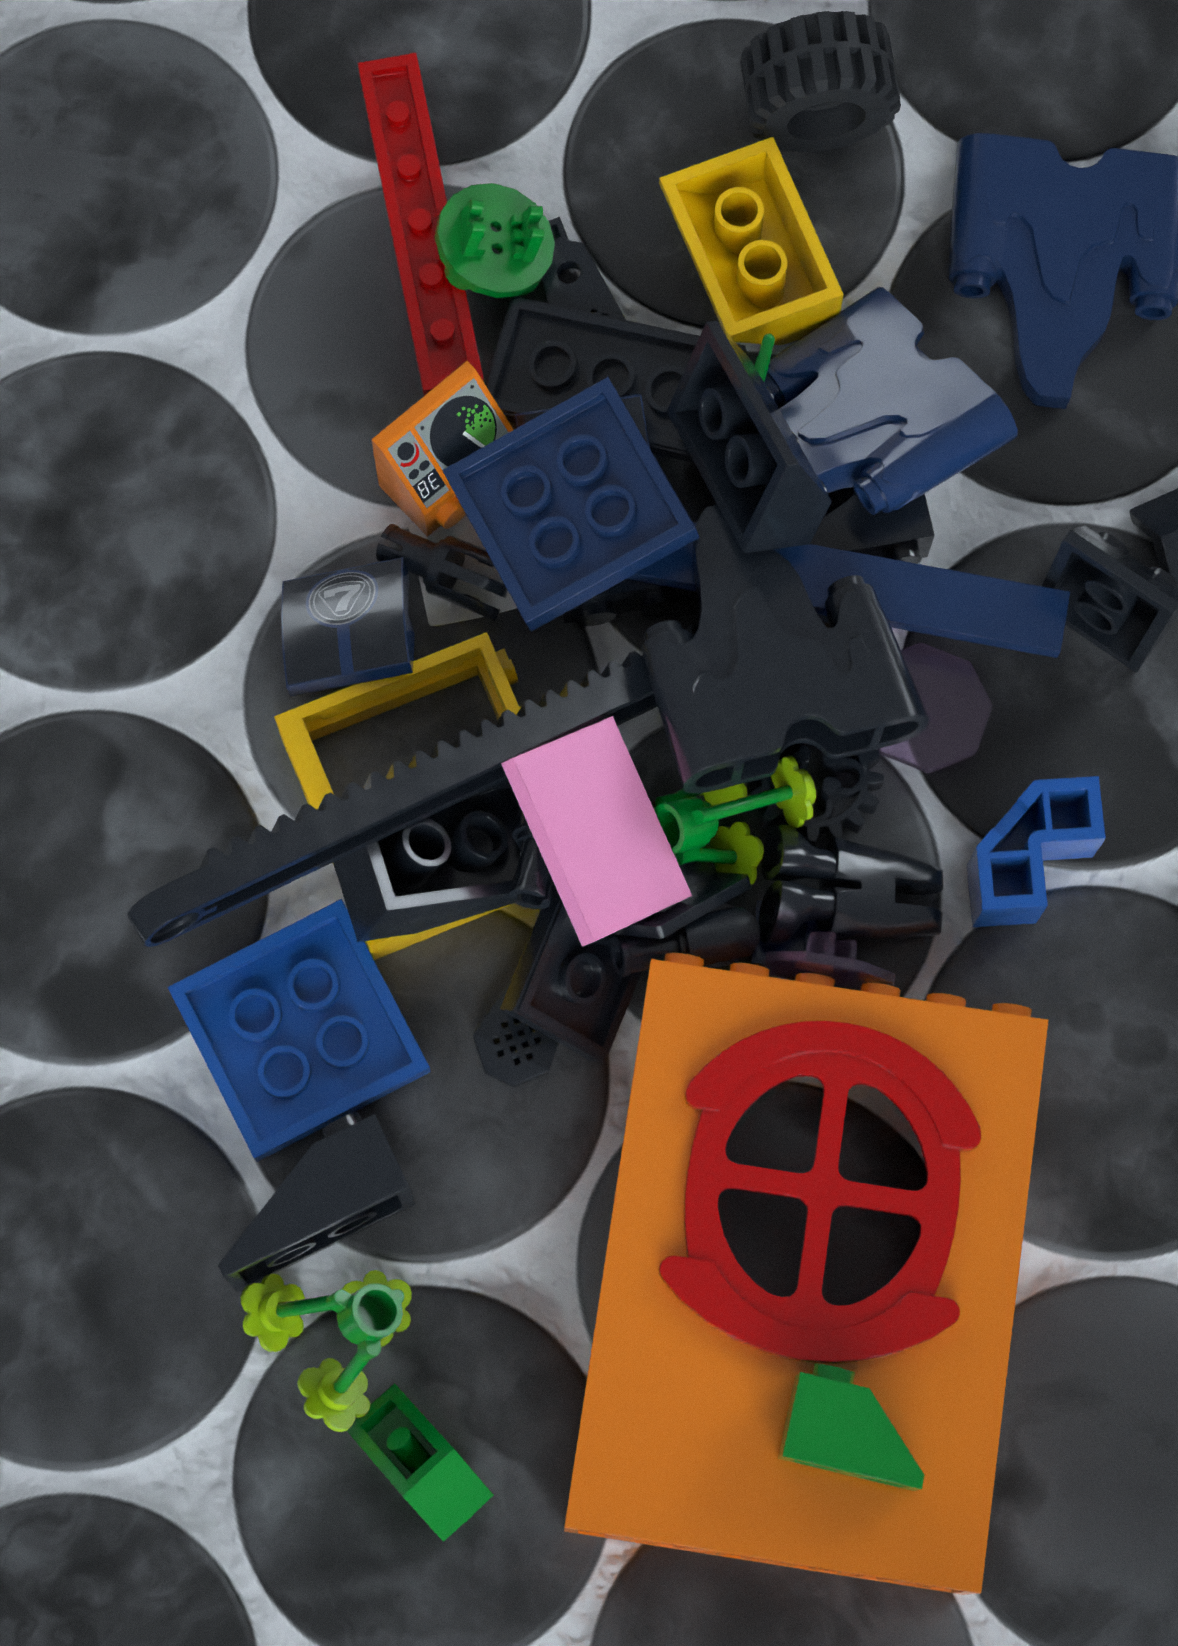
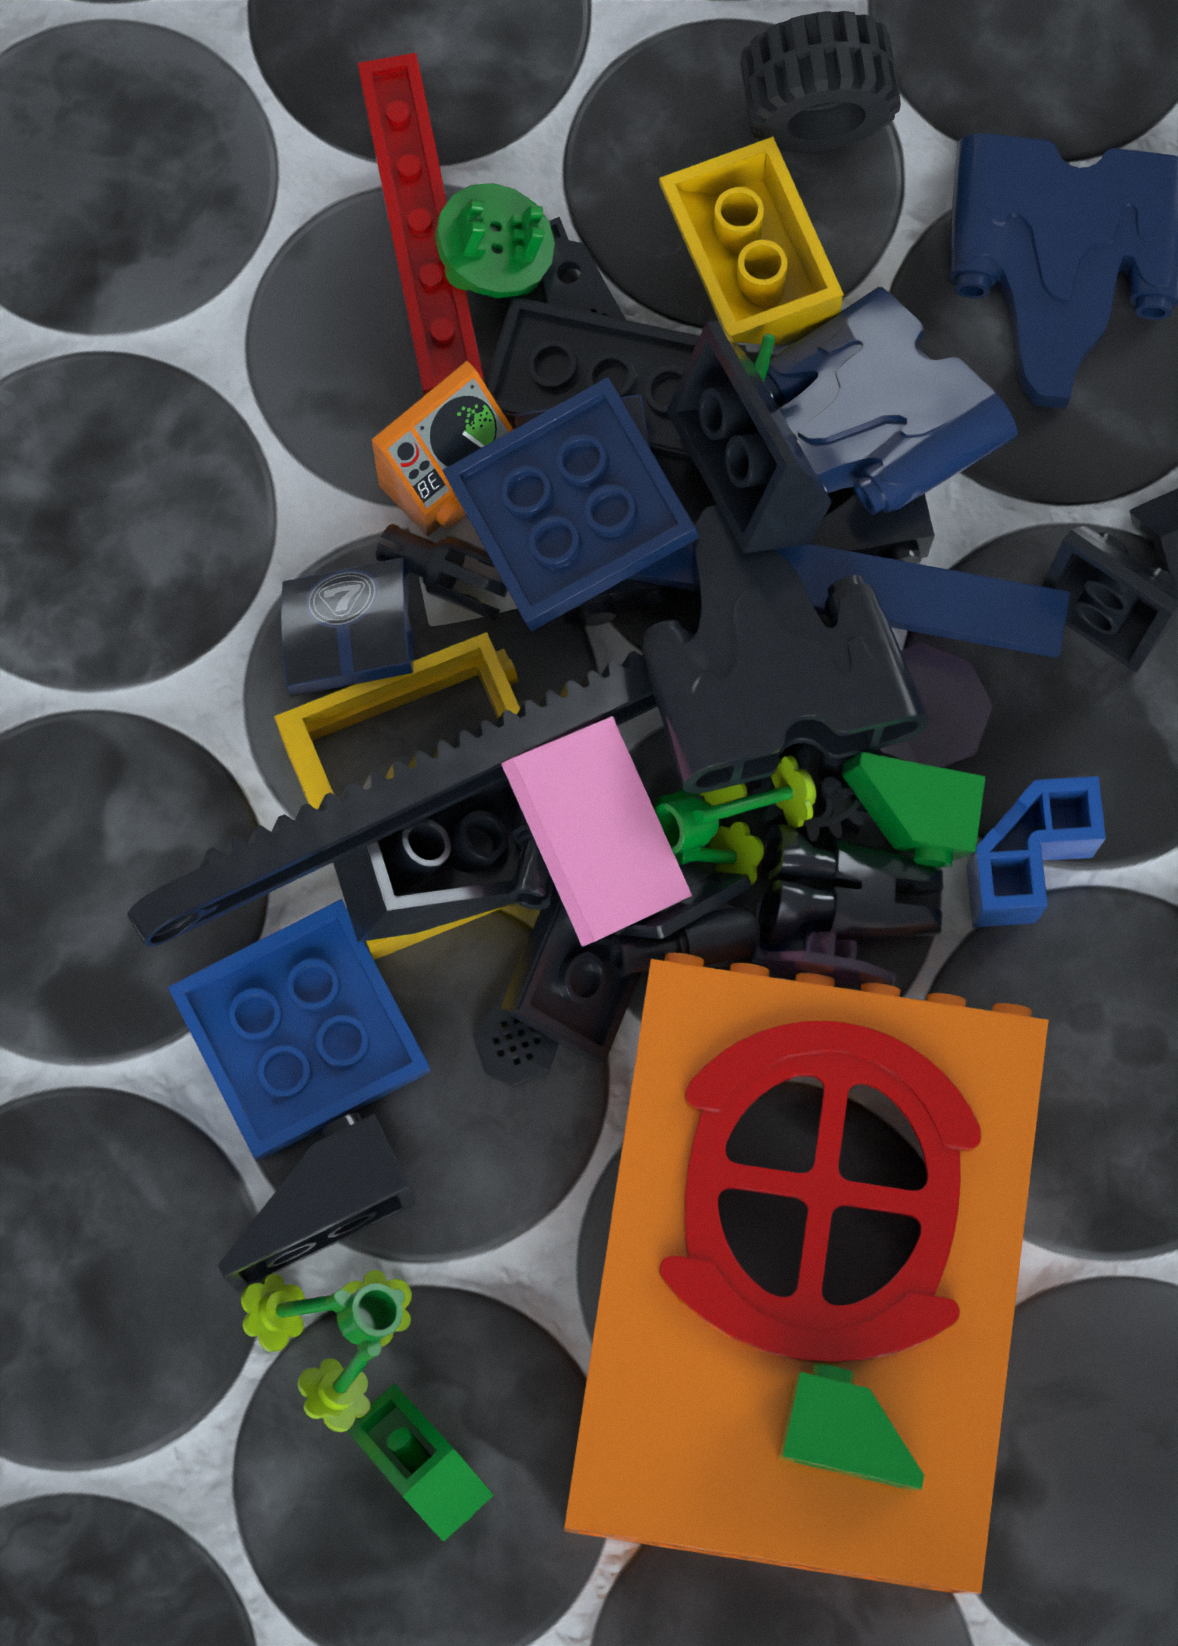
none -> green slope [842,752,986,868]

